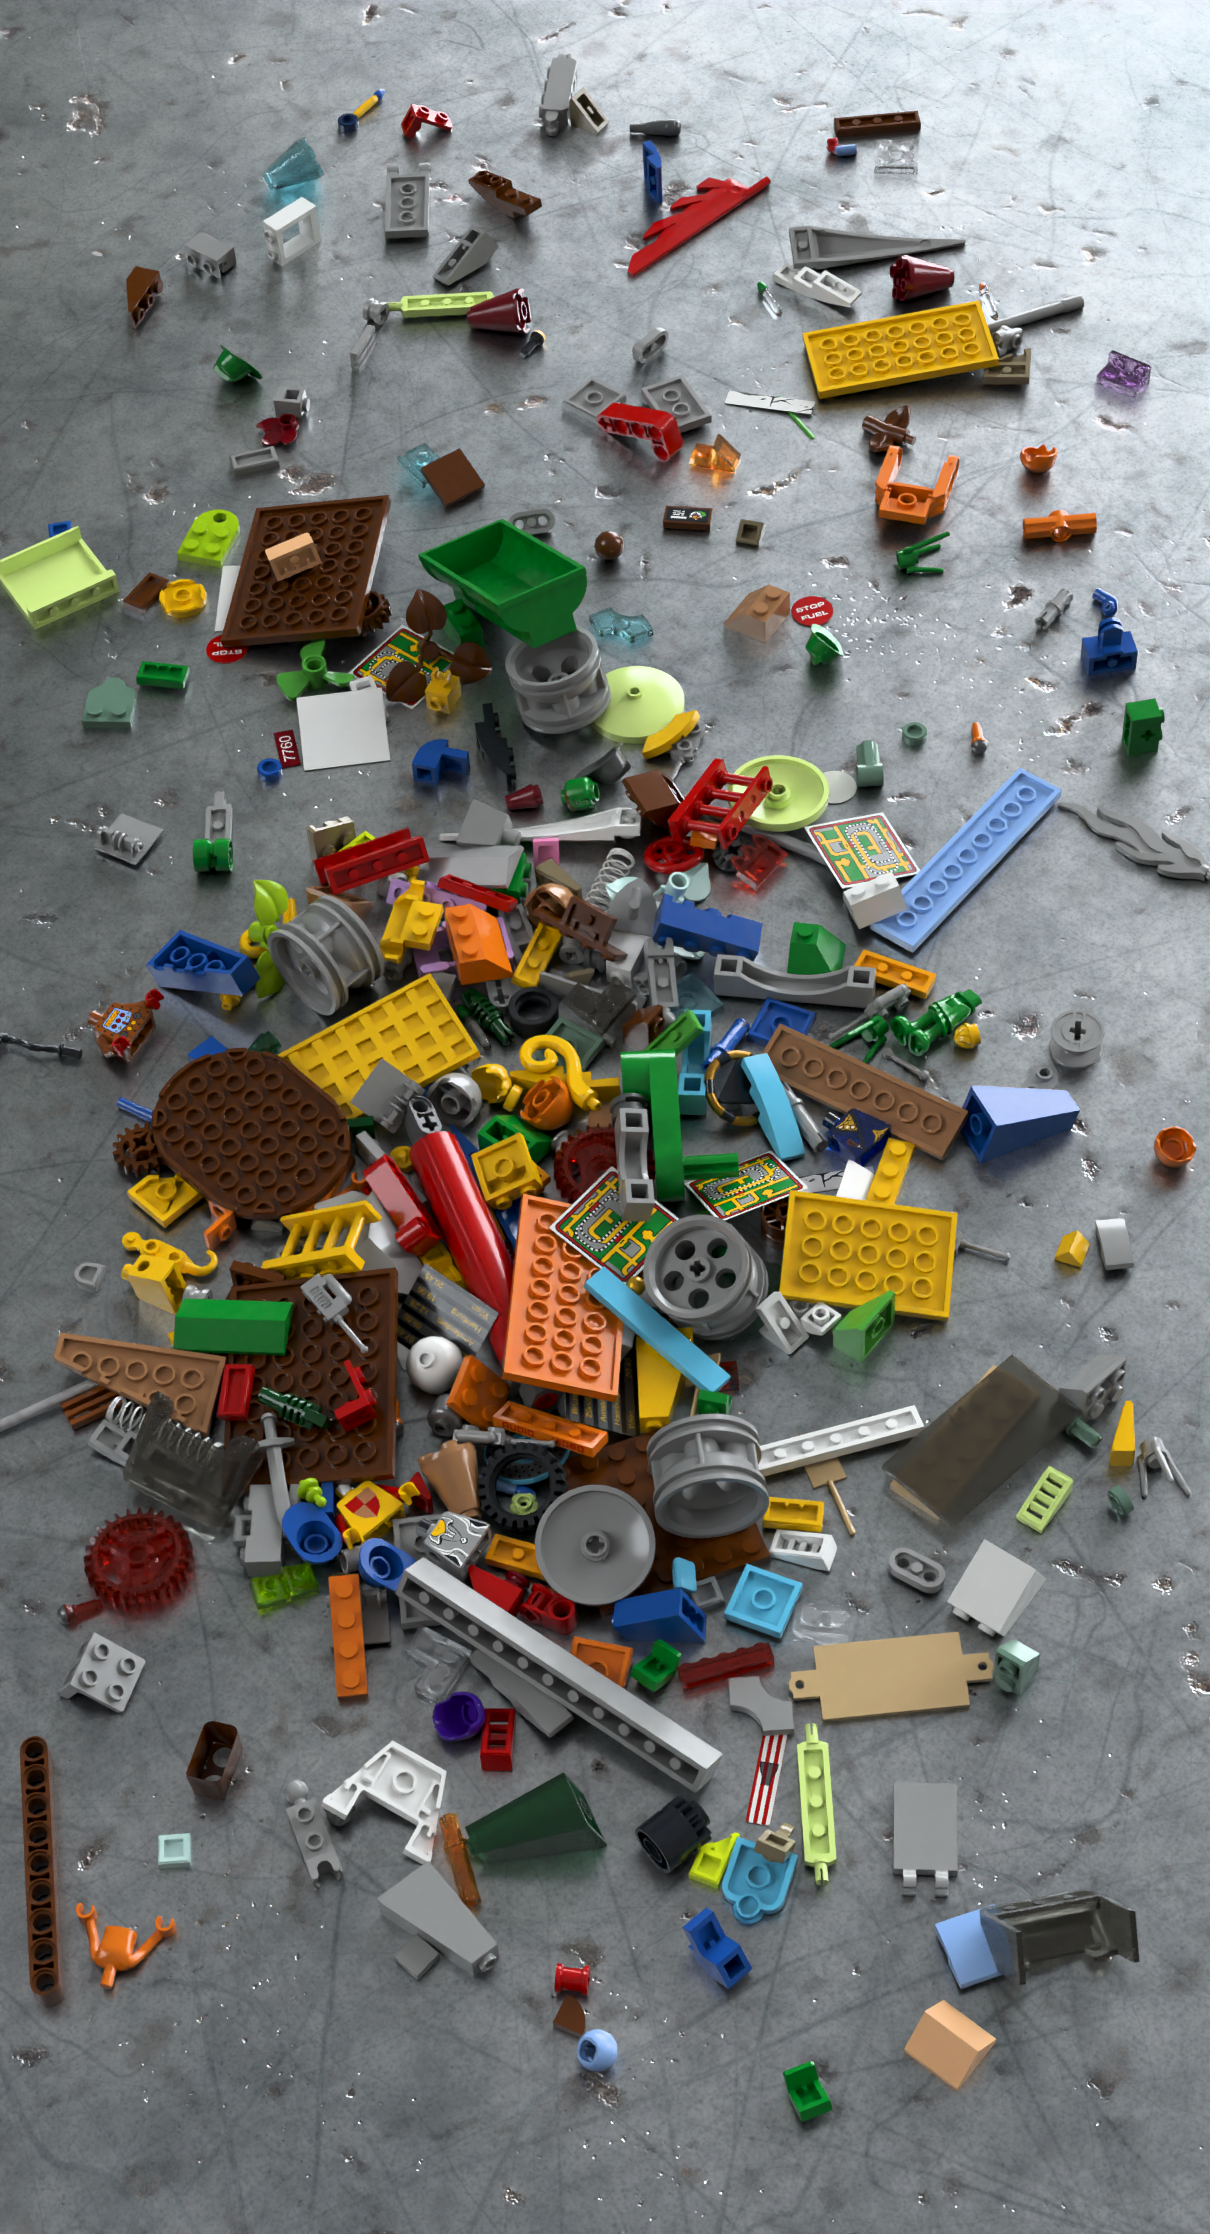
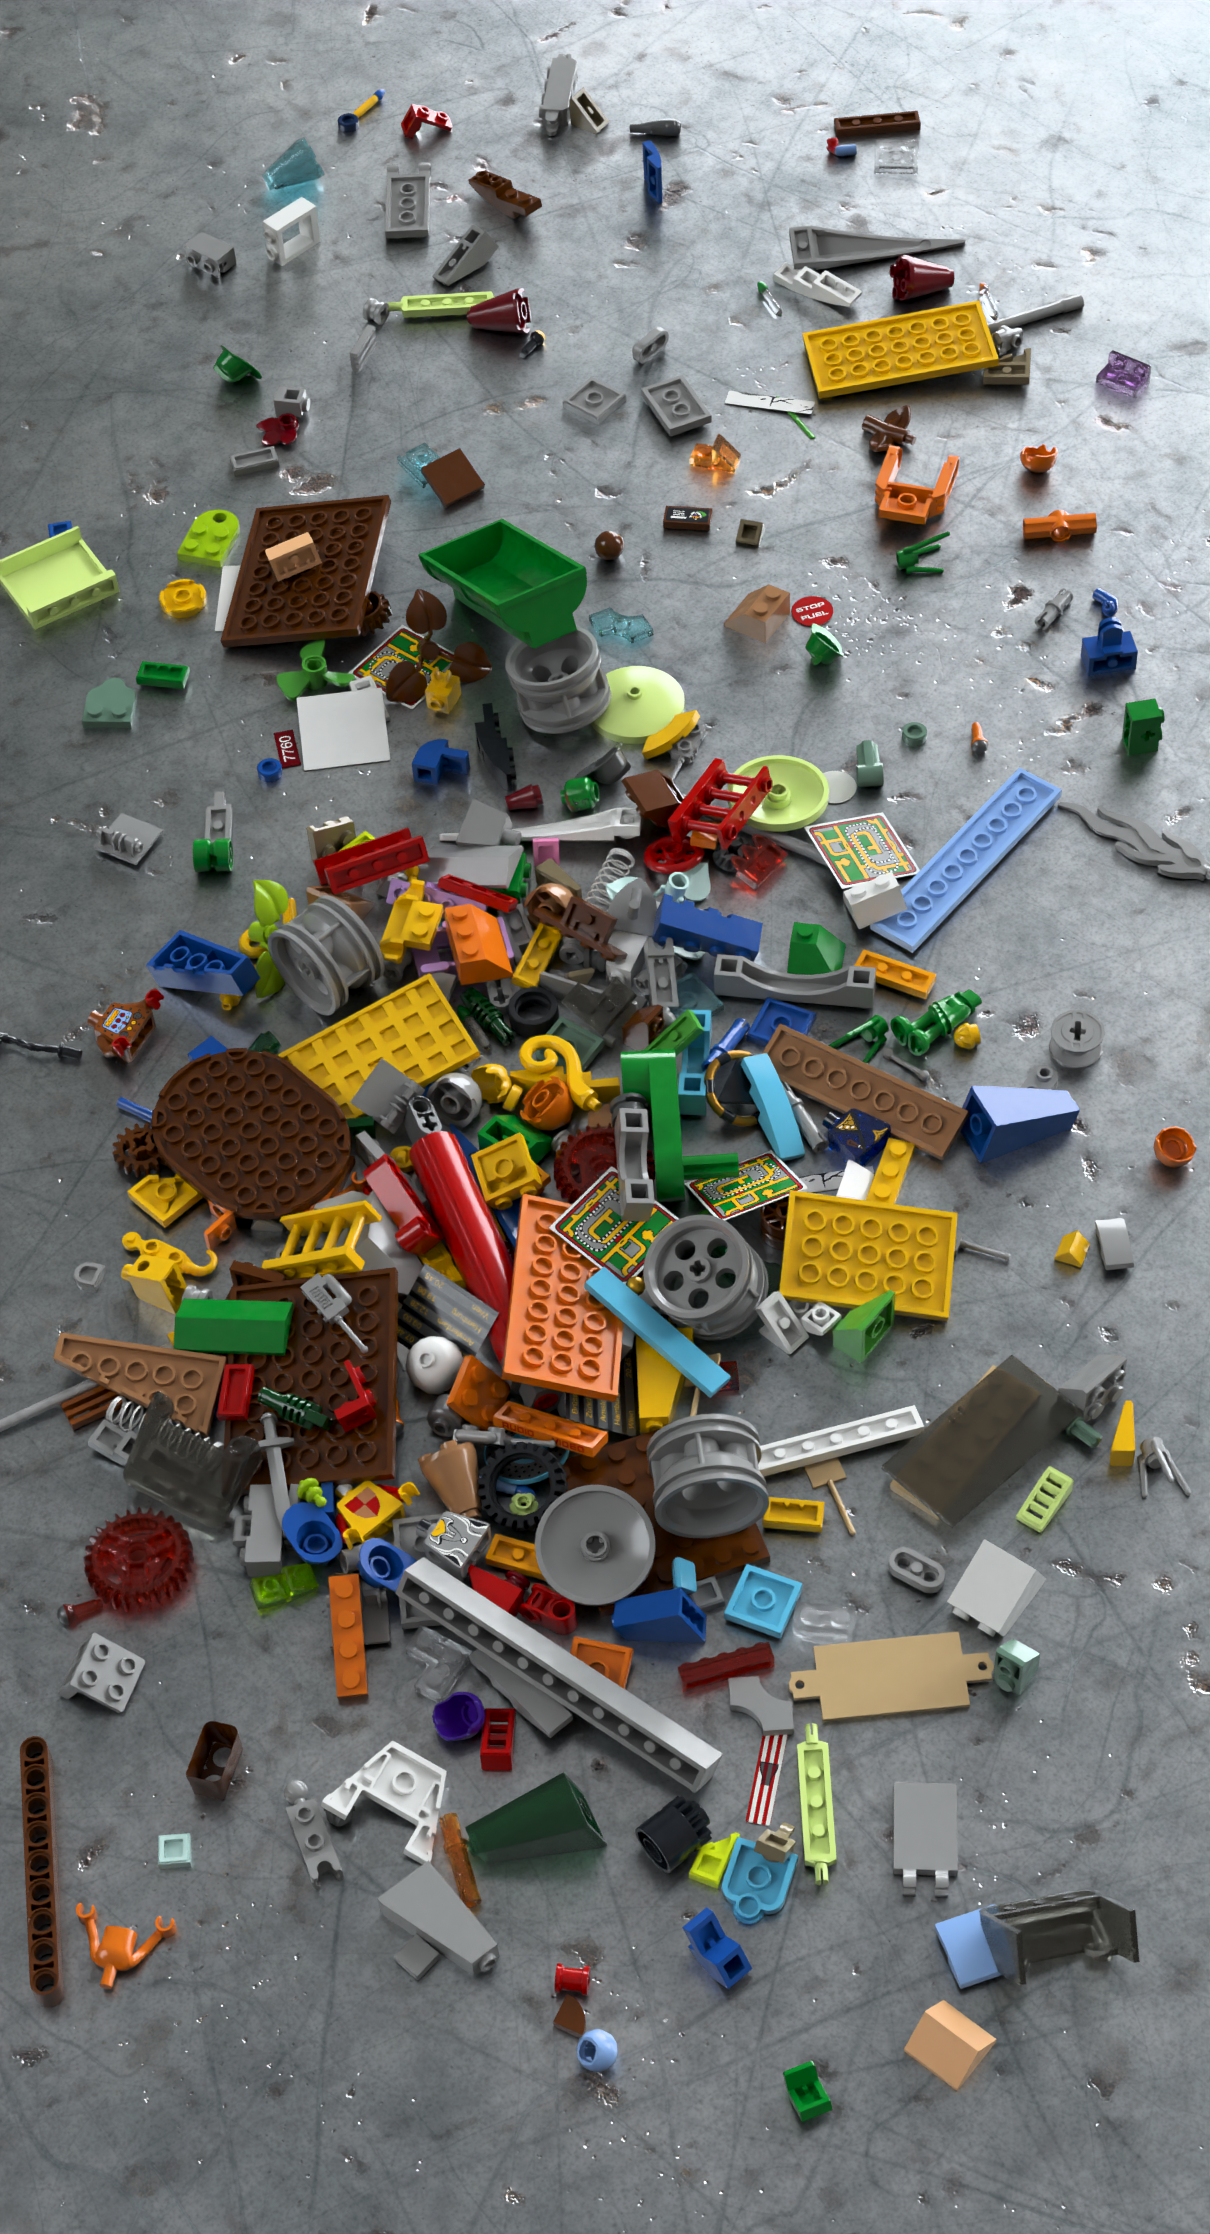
reddish brown tile [122,572,169,615] -> none
reddish brown slope [126,266,163,330] -> none
red sticker [206,635,248,663] -> none
red slope [409,1472,434,1515] -> none
green brick [443,598,484,649] -> none
light grey plate [508,509,555,535] -> none
red beam [596,402,683,462] -> none
red animal [628,176,771,277] -> none
green bracket [630,1639,682,1692] -> none
green bracket [698,1389,733,1415] -> none
white slope [769,1529,837,1571] -> none
light grey piece [828,983,911,1041] -> none
sand green tile [1107,1485,1134,1516] -> none

